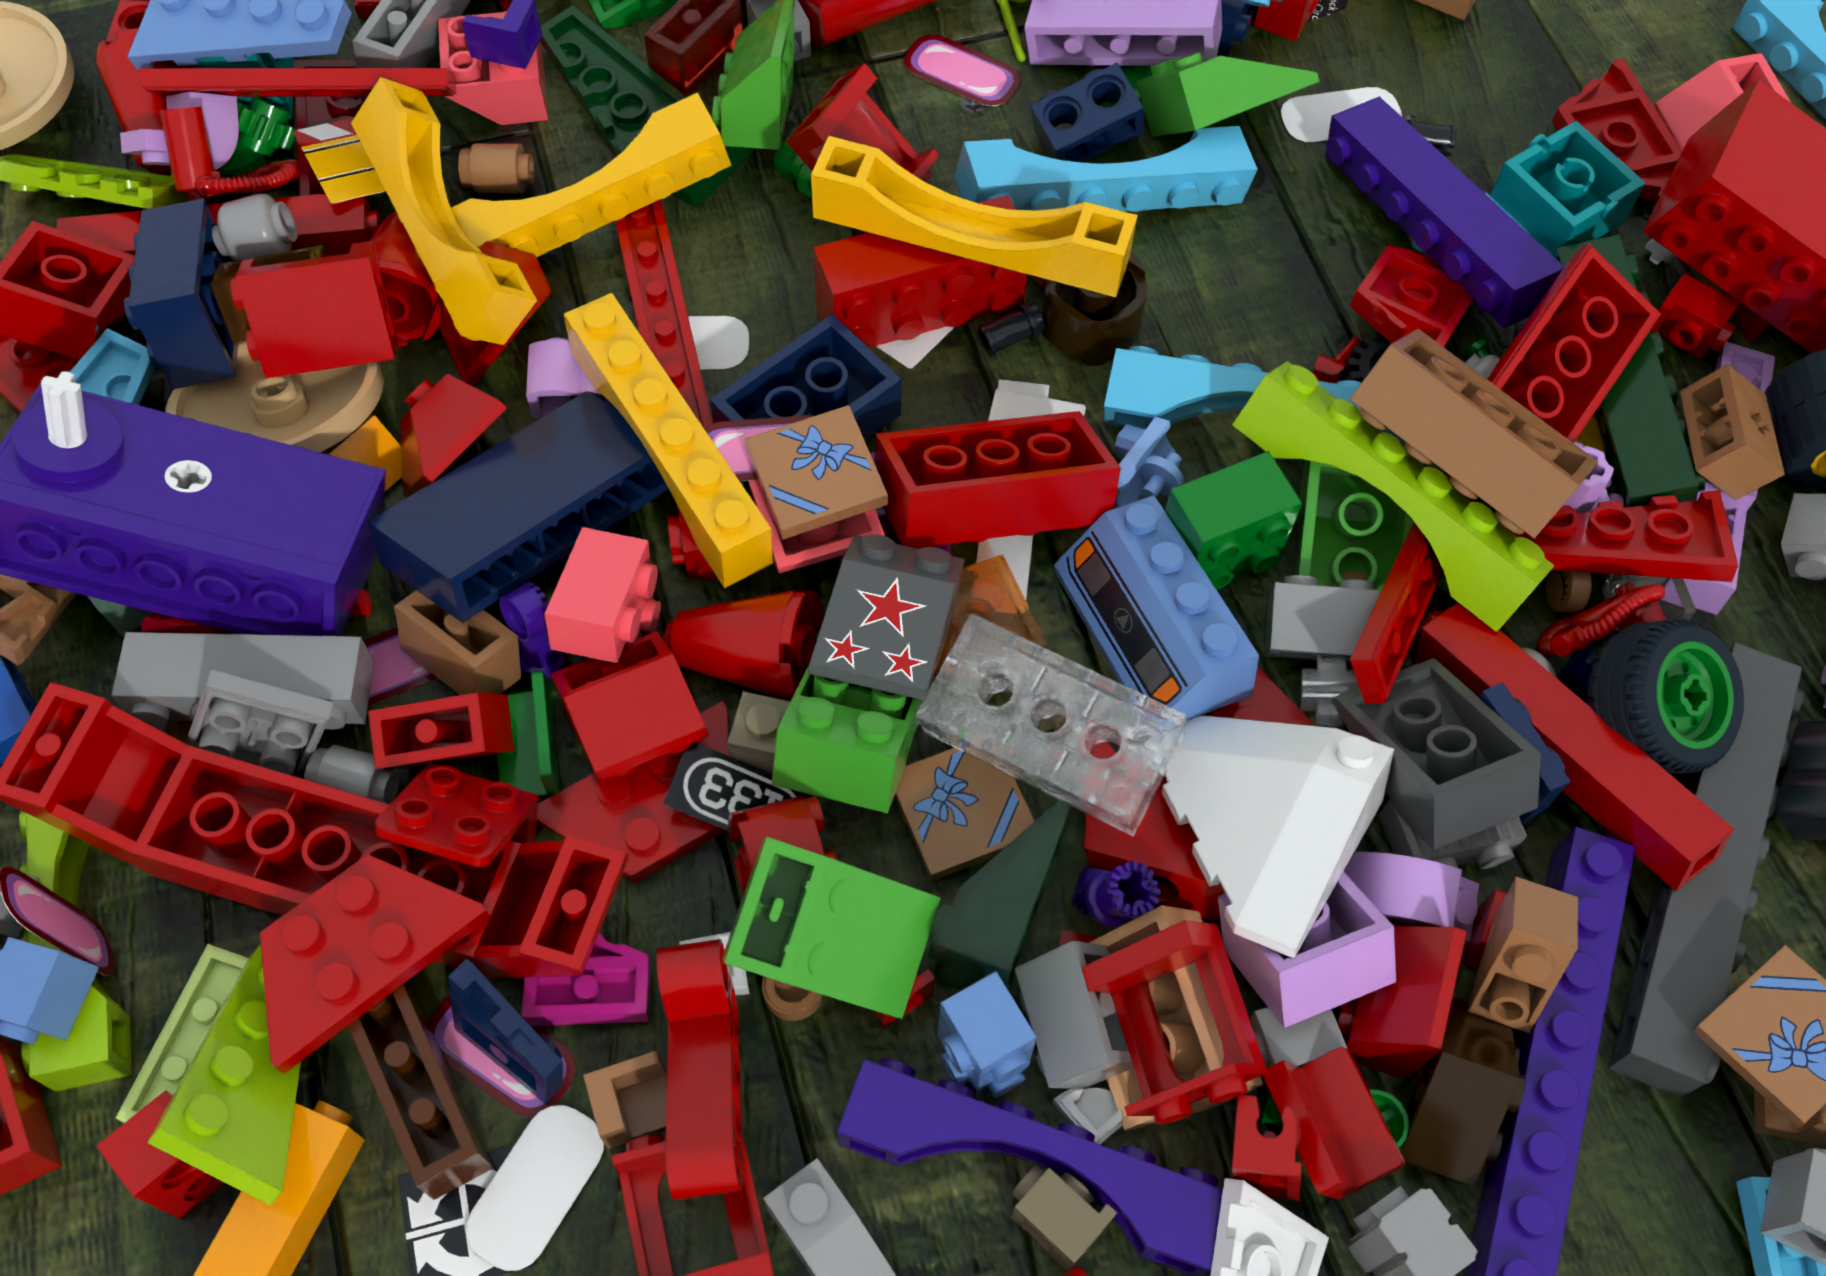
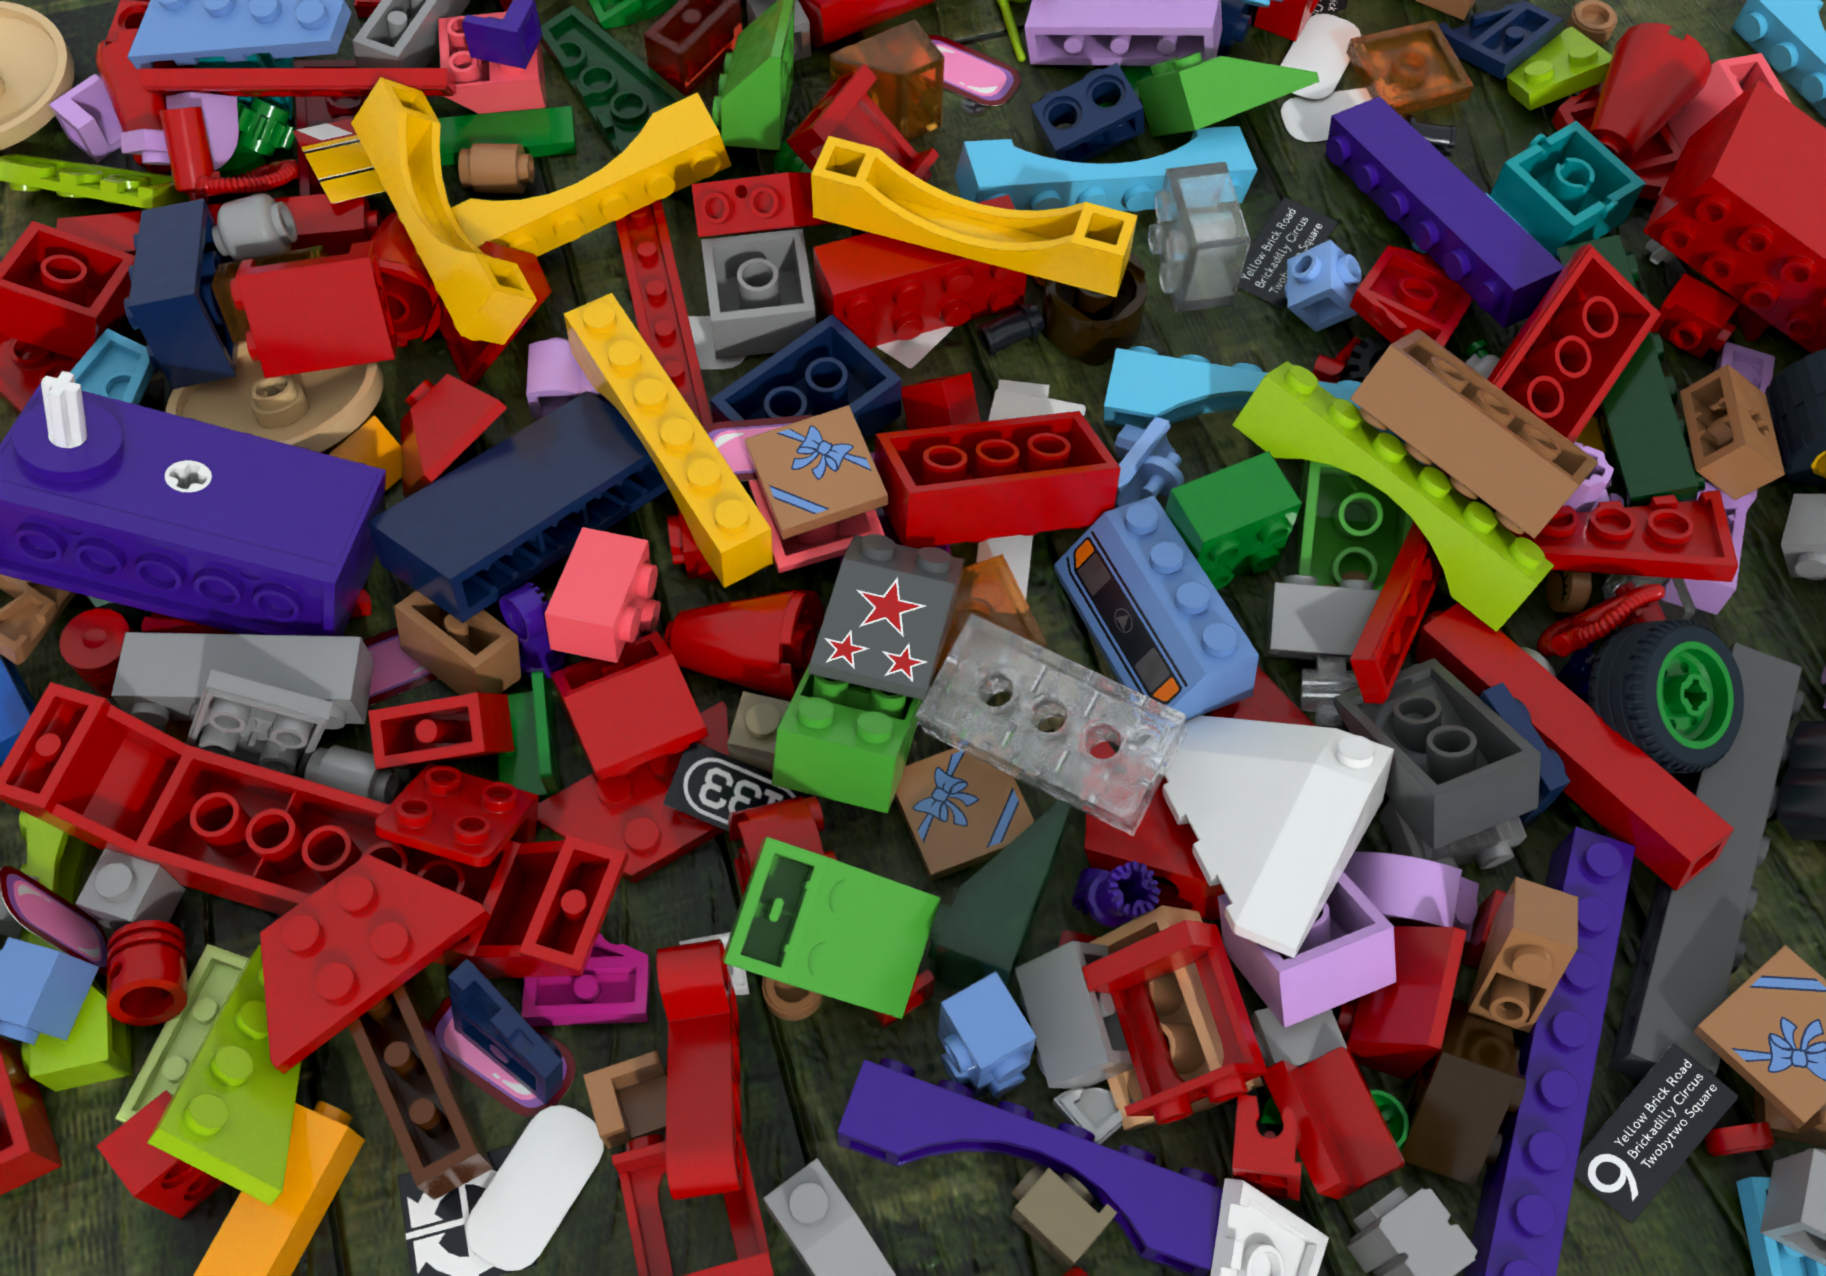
none -> lavender panel [49,74,123,163]
none -> red piece [59,608,135,698]
none -> light grey brick [75,848,185,931]
none -> red piece [106,920,187,1026]
none -> green tile [438,106,577,166]
none -> red window [691,172,835,237]
none -> light grey brick [701,229,816,359]
none -> clear orange slope [830,19,944,141]
none -> red panel [901,372,981,430]
none -> clear brick [1148,162,1251,313]
none -> black sticker [1227,197,1338,308]
none -> white sticker [1280,14,1361,99]
none -> light blue brick [1285,239,1362,332]
none -> clear orange plate [1346,20,1474,115]
none -> dark blue wing [1430,0,1563,79]
none -> lime wing [1507,26,1612,111]
none -> medium nougat tile [1566,0,1618,45]
none -> black sticker [1574,1044,1738,1223]
none -> red cone [1588,23,1712,162]
none -> red tile [1704,1122,1775,1157]

